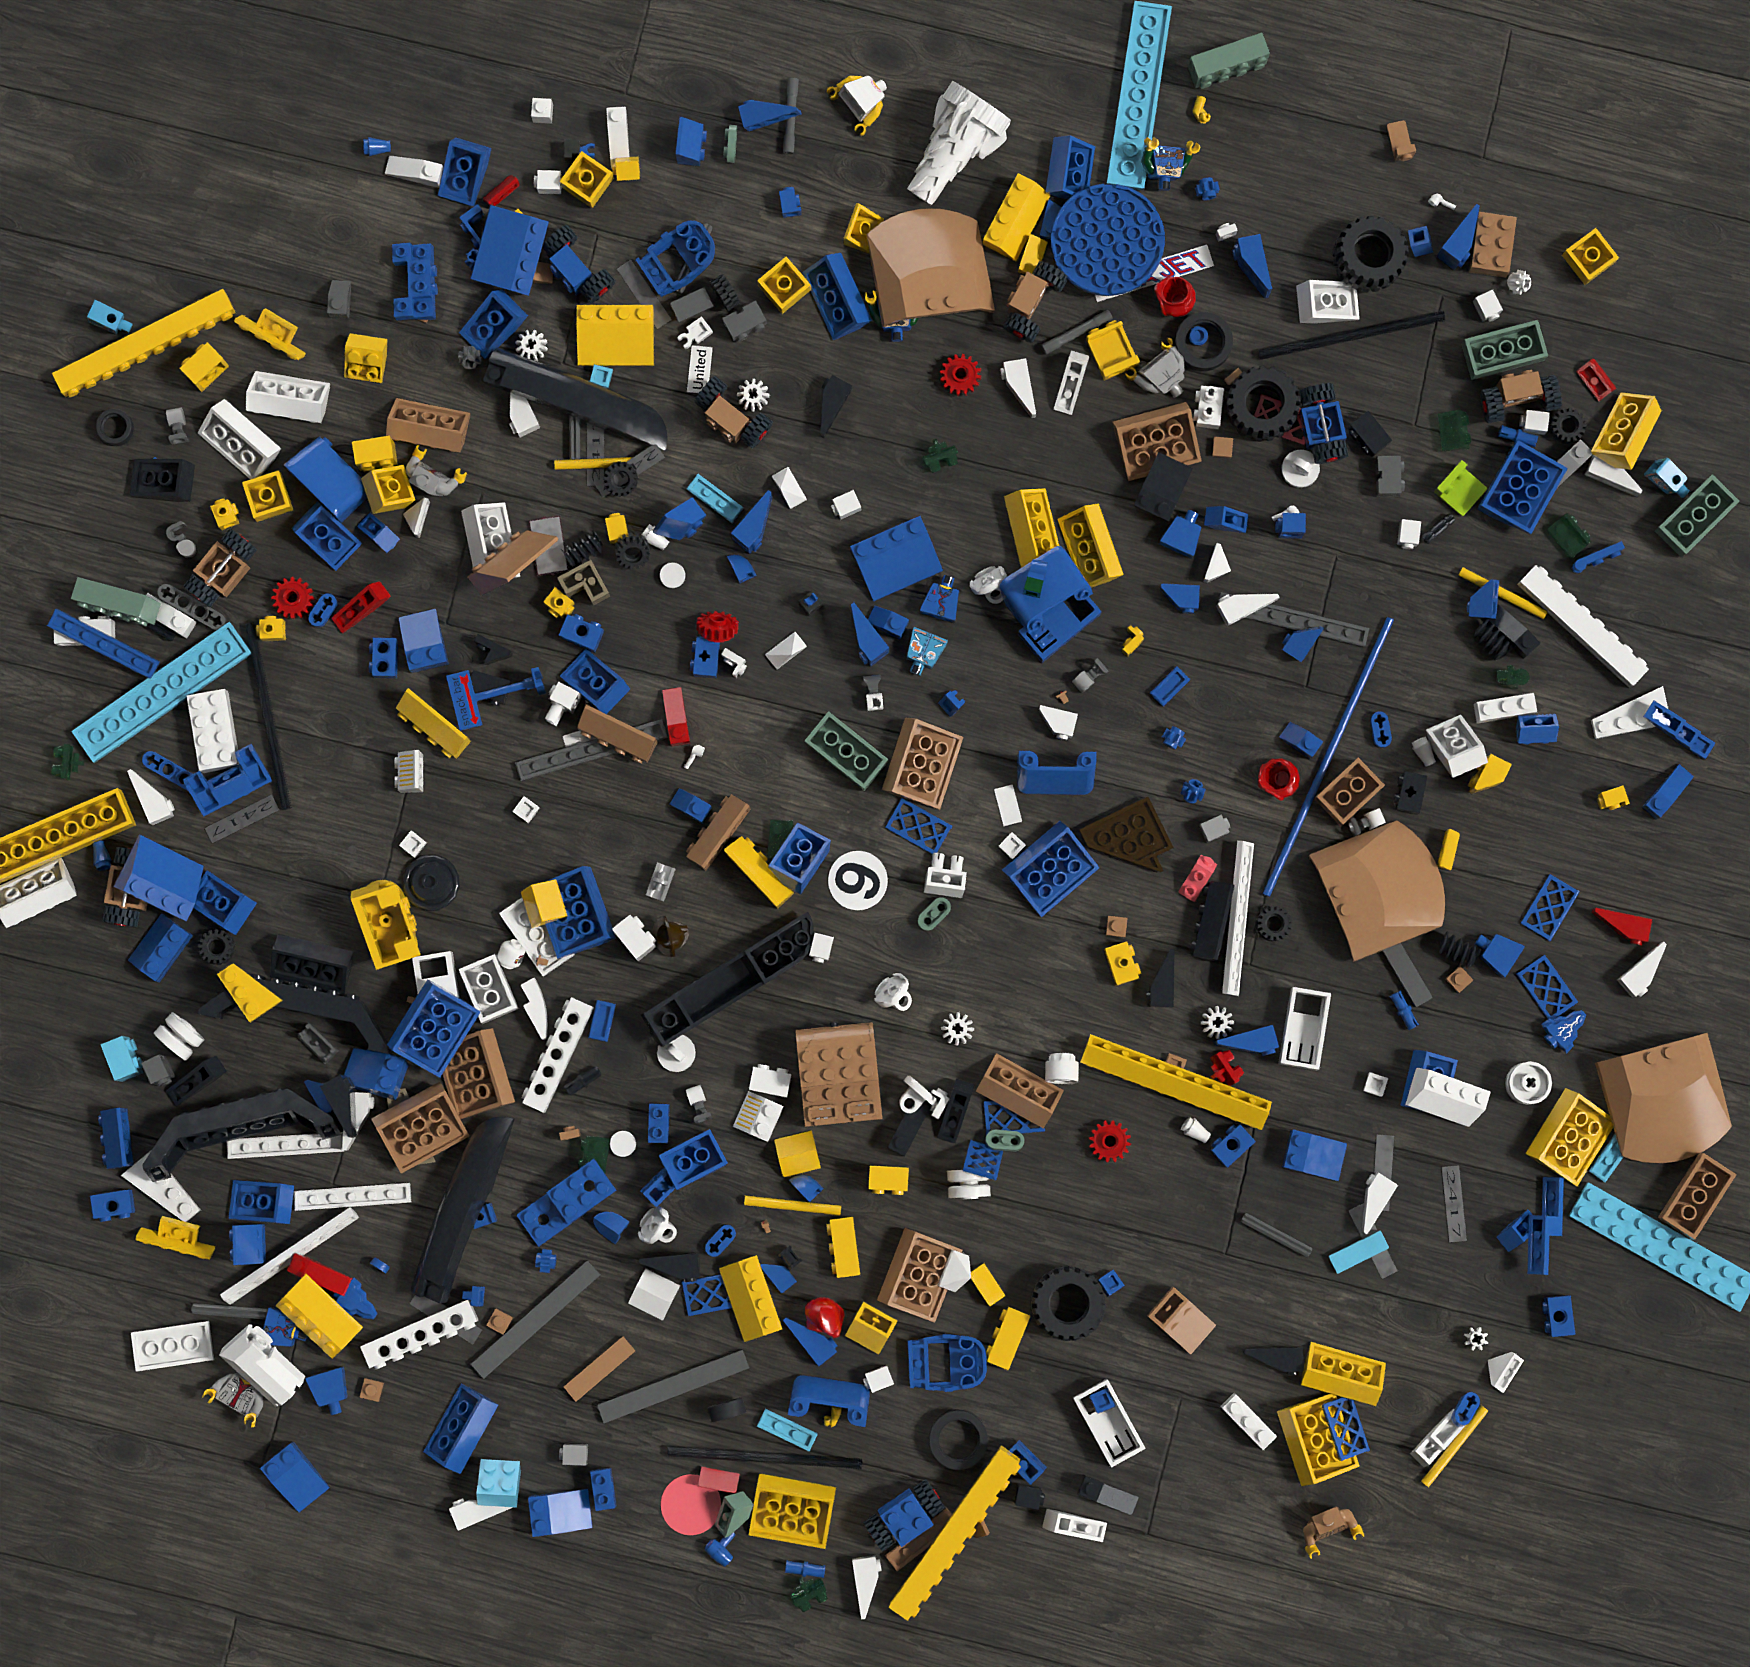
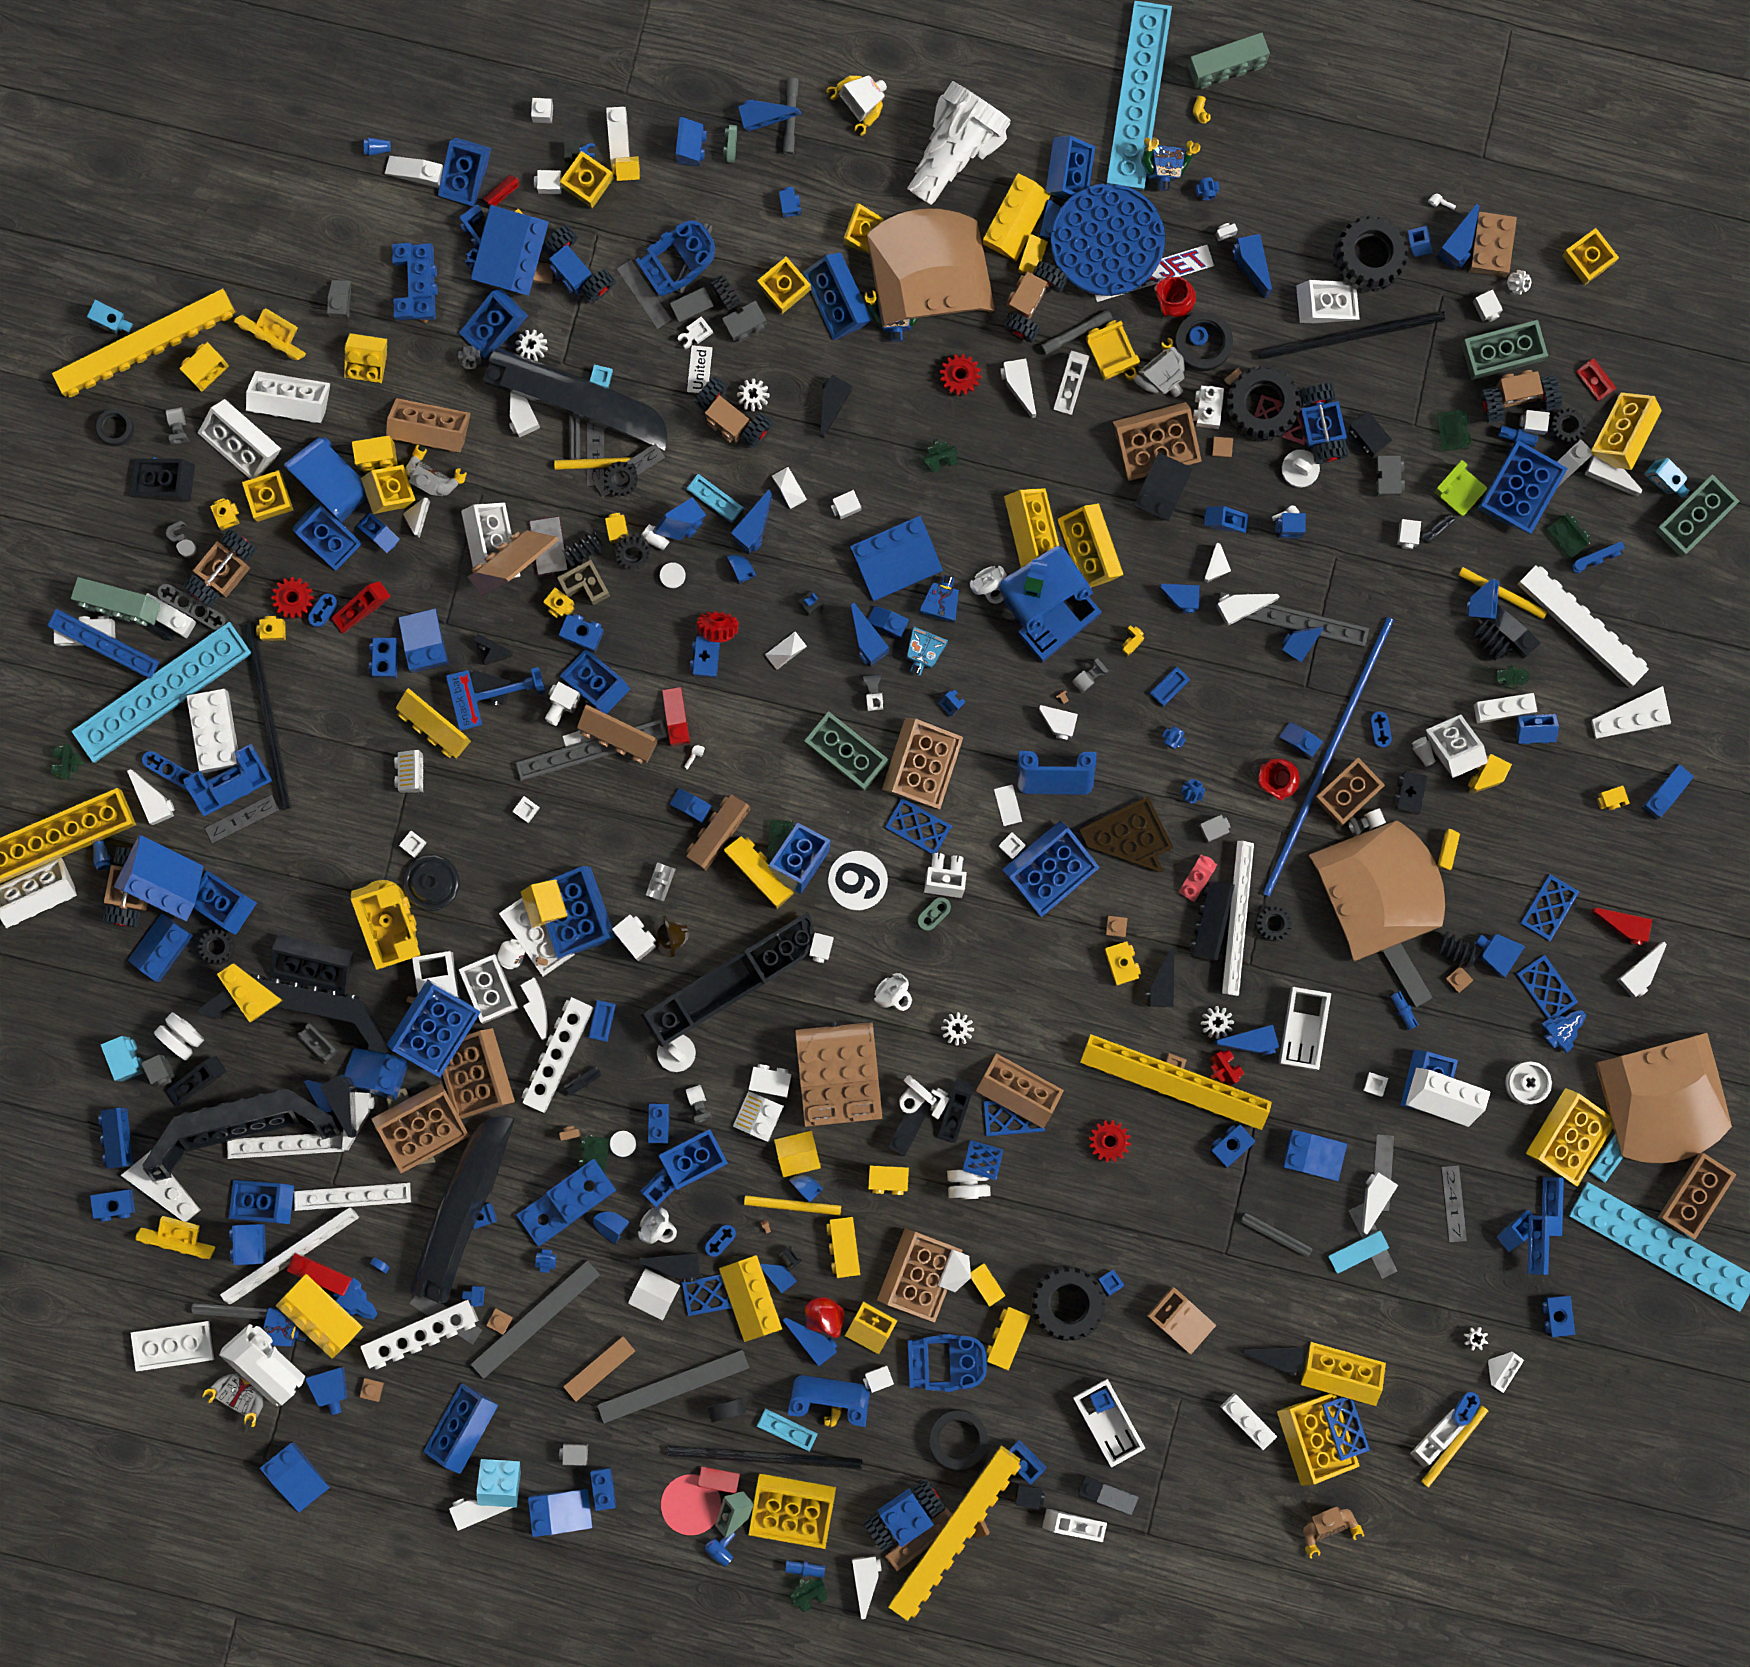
yellow slope [577,305,654,366] -> none
white bracket [721,648,747,678] -> none
sand green plate [985,1130,1024,1152] -> none
white piece [1045,1053,1079,1084] -> none
blue torso [1159,510,1201,559] -> none
white cone [1181,1117,1211,1143] -> none
medium nougat bracket [1387,120,1416,161] -> none
blue slope [1643,700,1715,760] -> none

